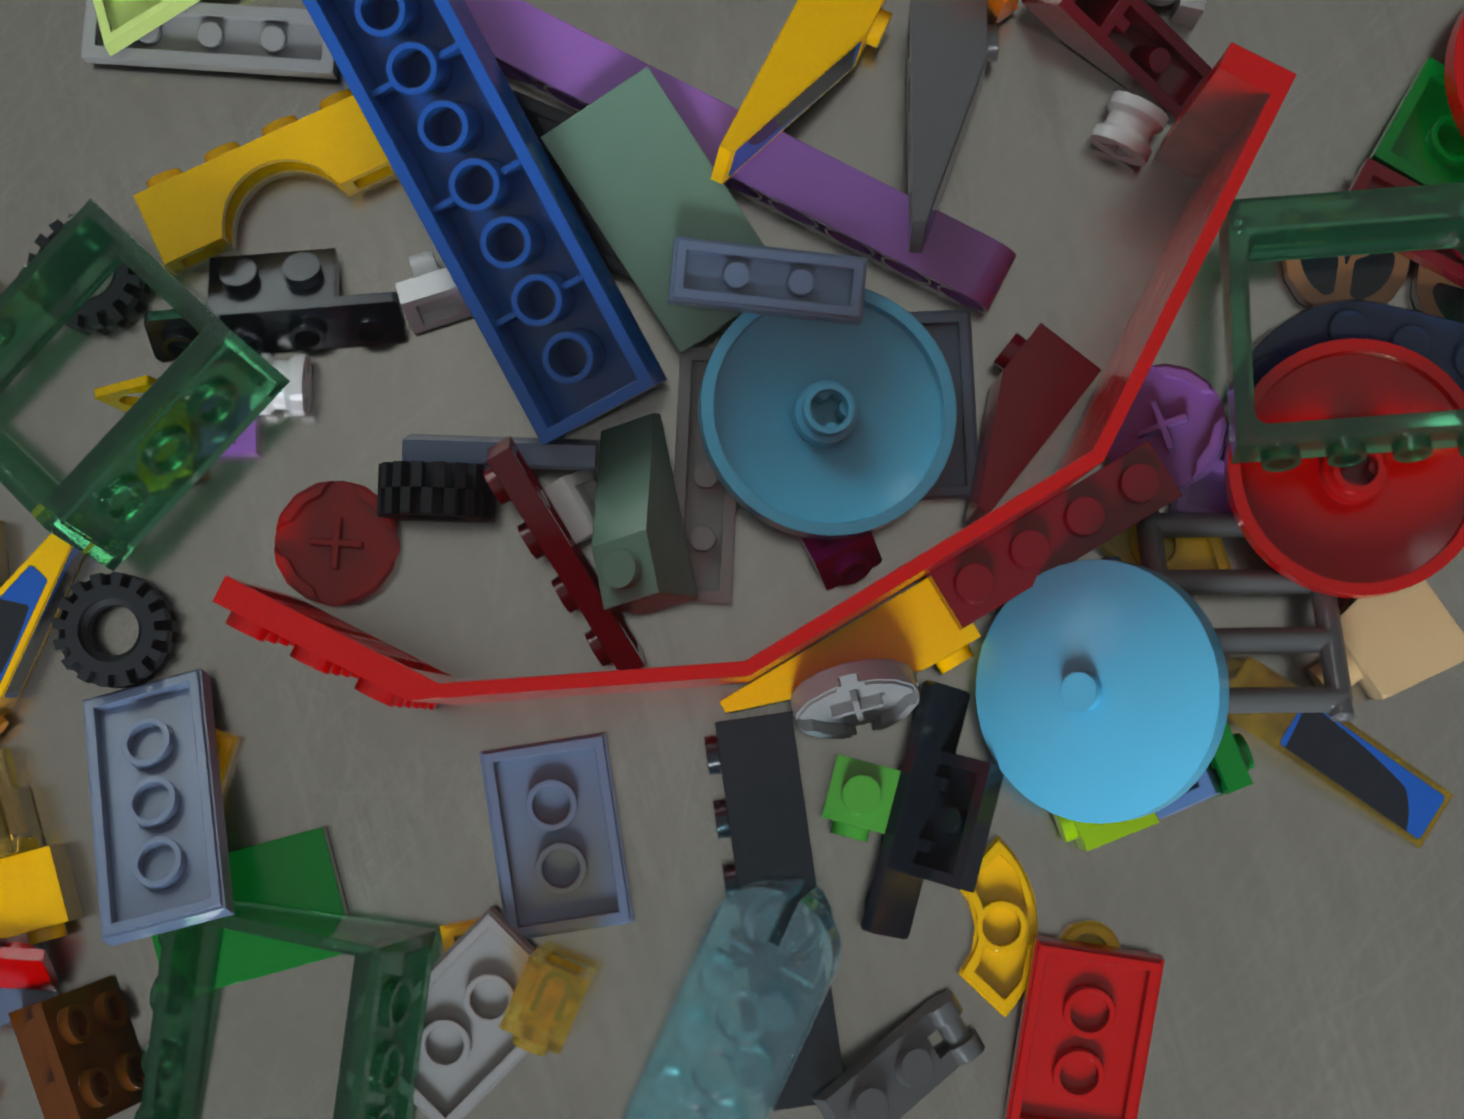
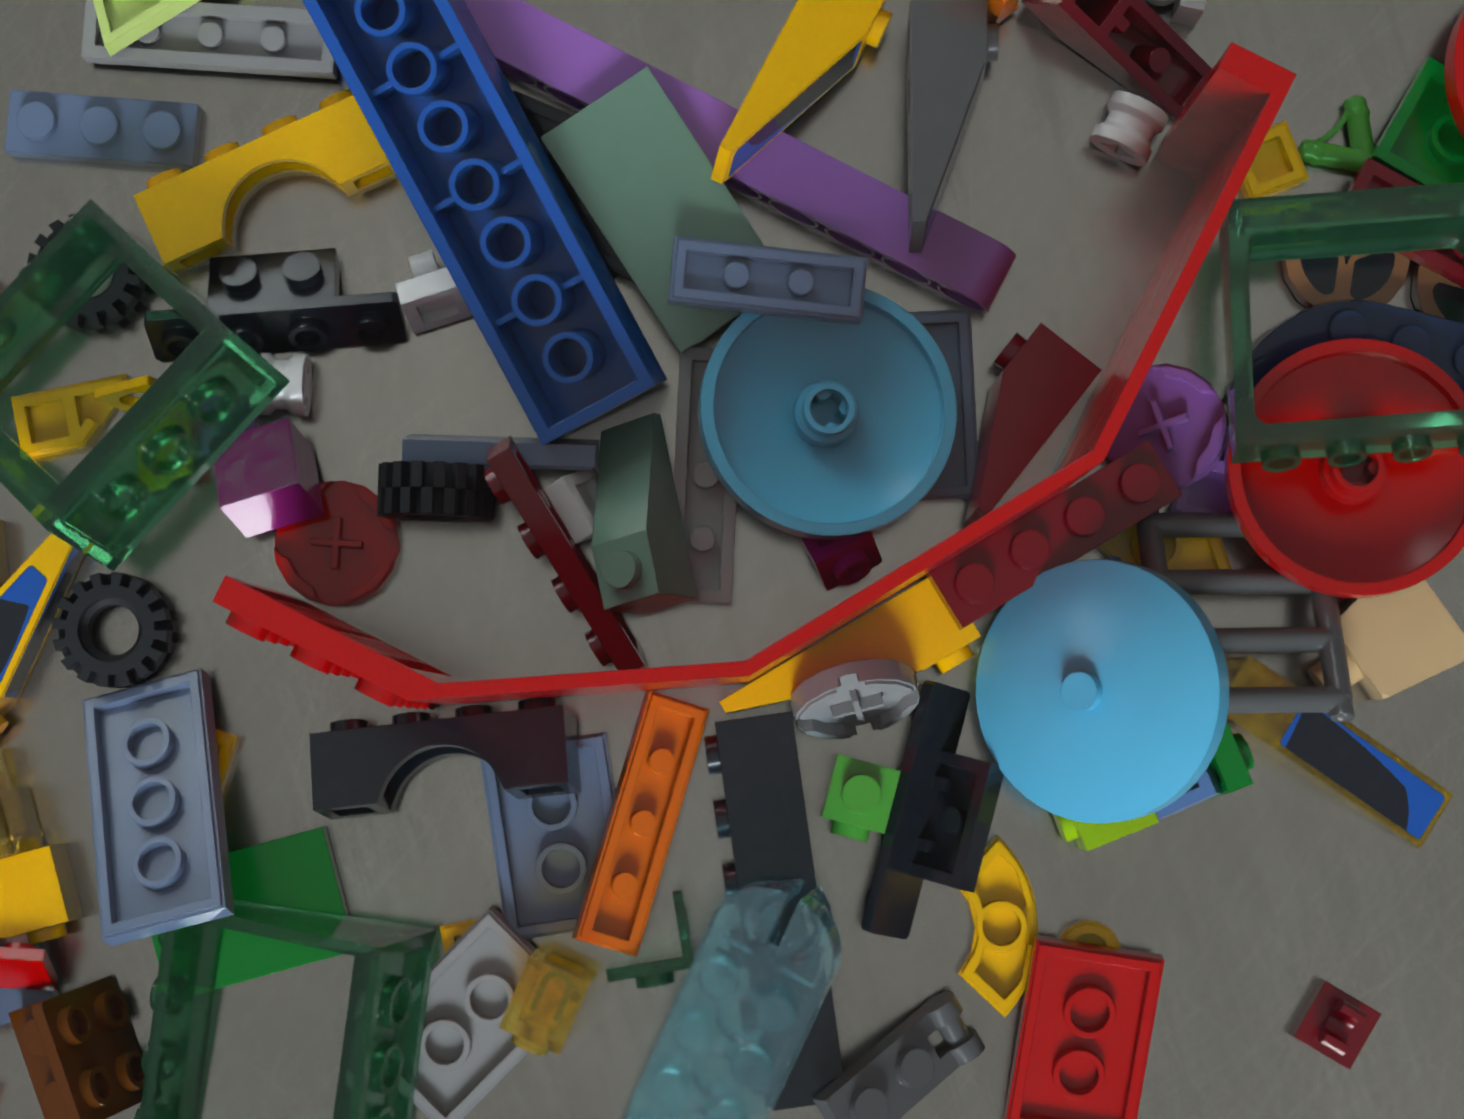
none -> sand blue plate [4,89,203,170]
none -> yellow tile [11,374,131,461]
none -> magenta piece [210,417,324,538]
none -> black arch [309,698,581,820]
none -> orange tile [572,691,709,957]
none -> clear green bracket [606,887,696,988]
none -> yellow tile [1240,120,1309,205]
none -> dark red tile [1289,979,1381,1070]
none -> bright green piece [1298,95,1375,173]

